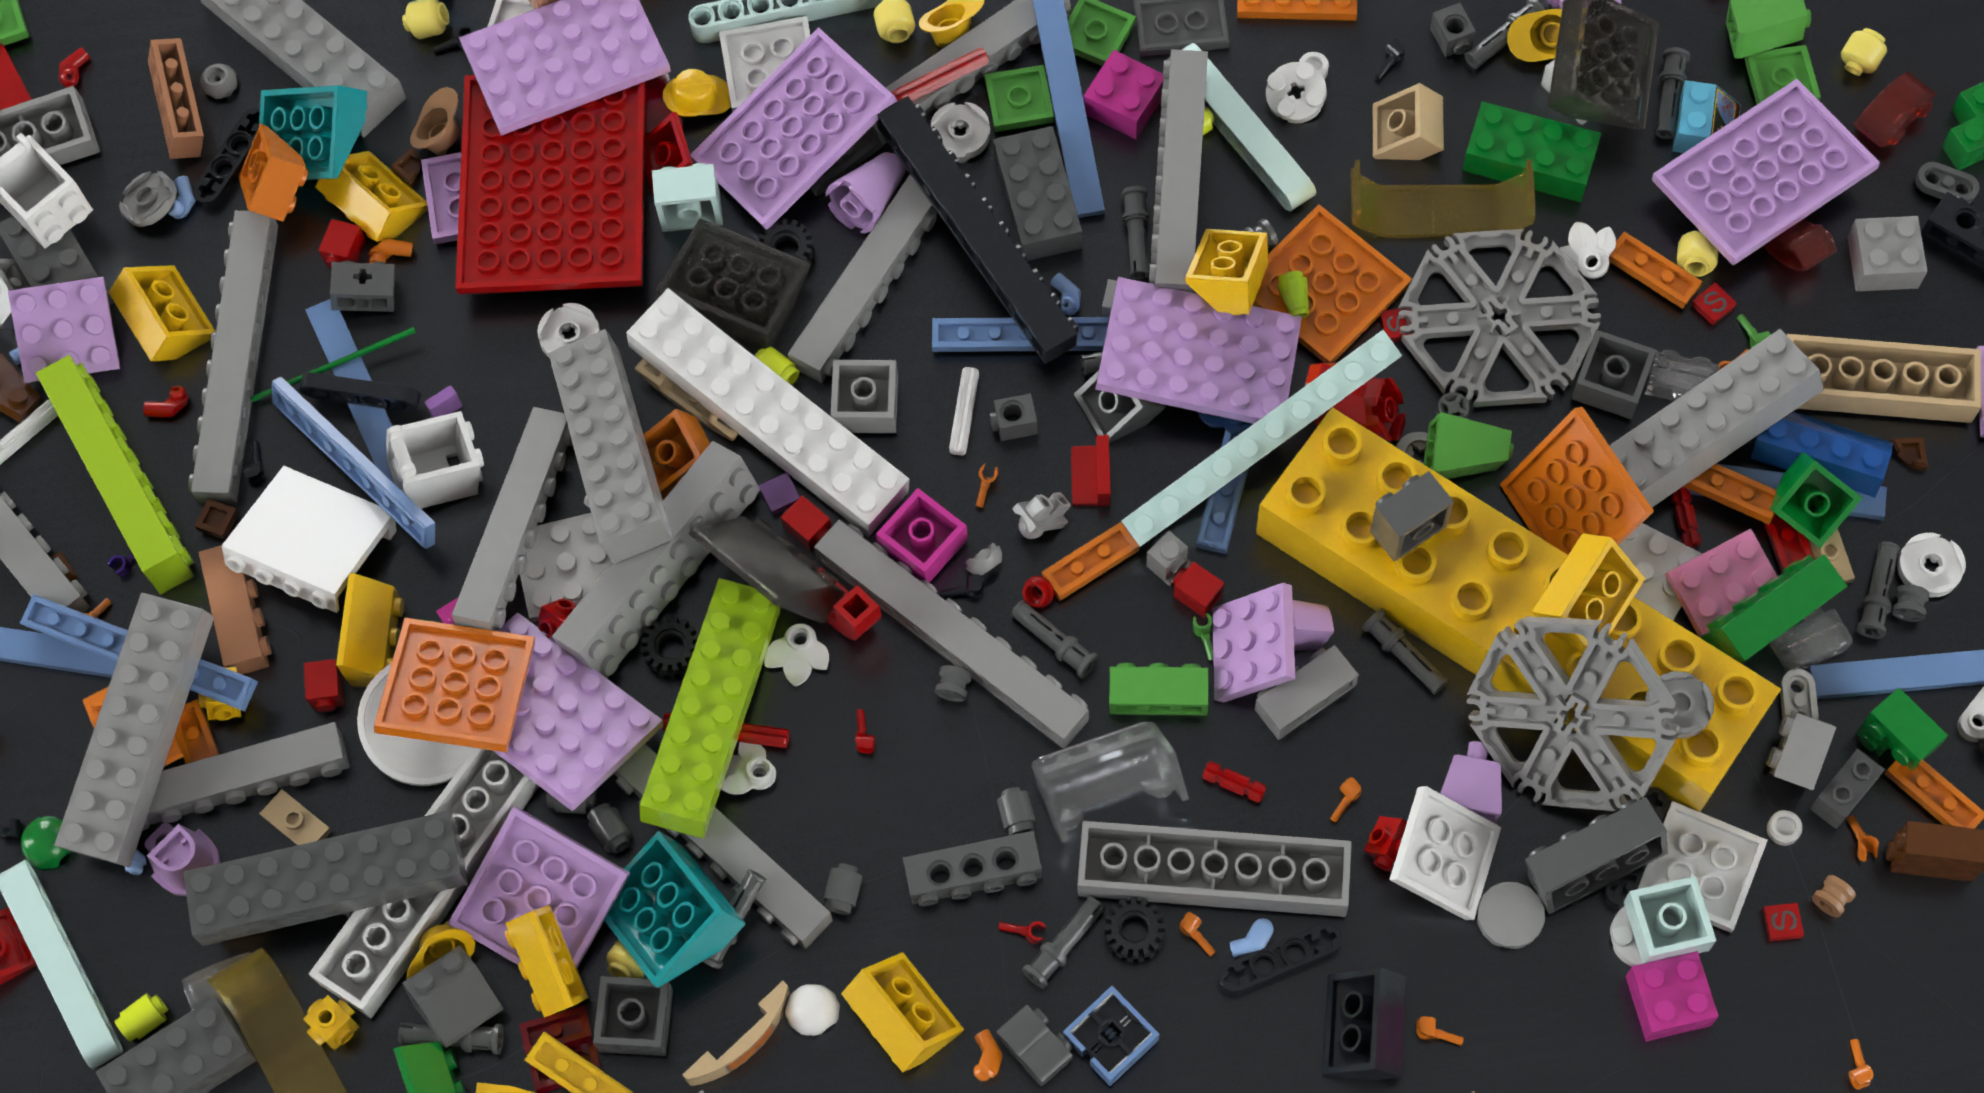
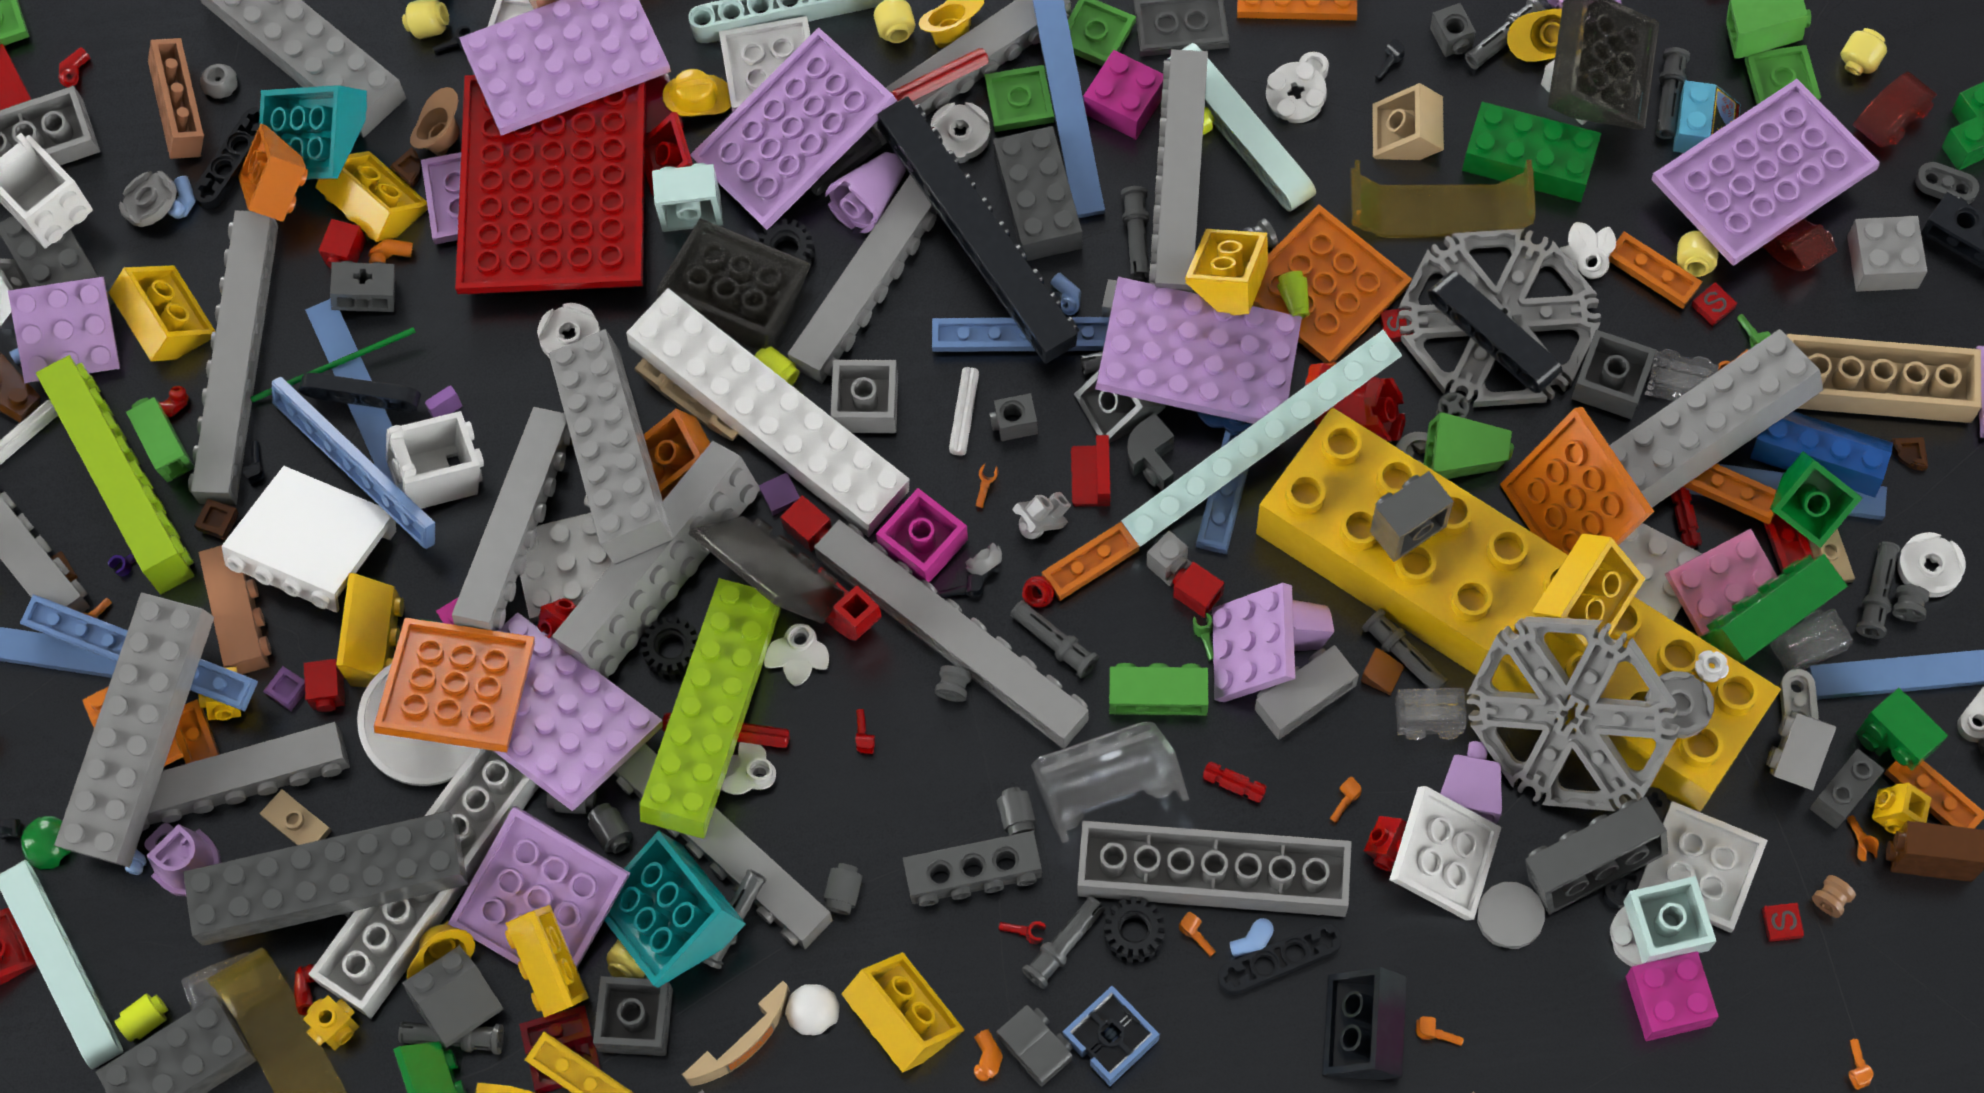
white tile [1767,810,1803,846] -> none
none -> bright green slope [126,397,195,483]
none -> medium lavender tile [263,666,305,711]
none -> red arm [294,964,316,1016]
none -> dark grey brick [1127,413,1174,491]
none -> dark orange slope [1361,648,1405,696]
none -> clear brick [1395,688,1467,740]
none -> black beam [1427,270,1562,393]
none -> white plate [1695,650,1729,682]
none -> yellow brick [1872,782,1931,834]

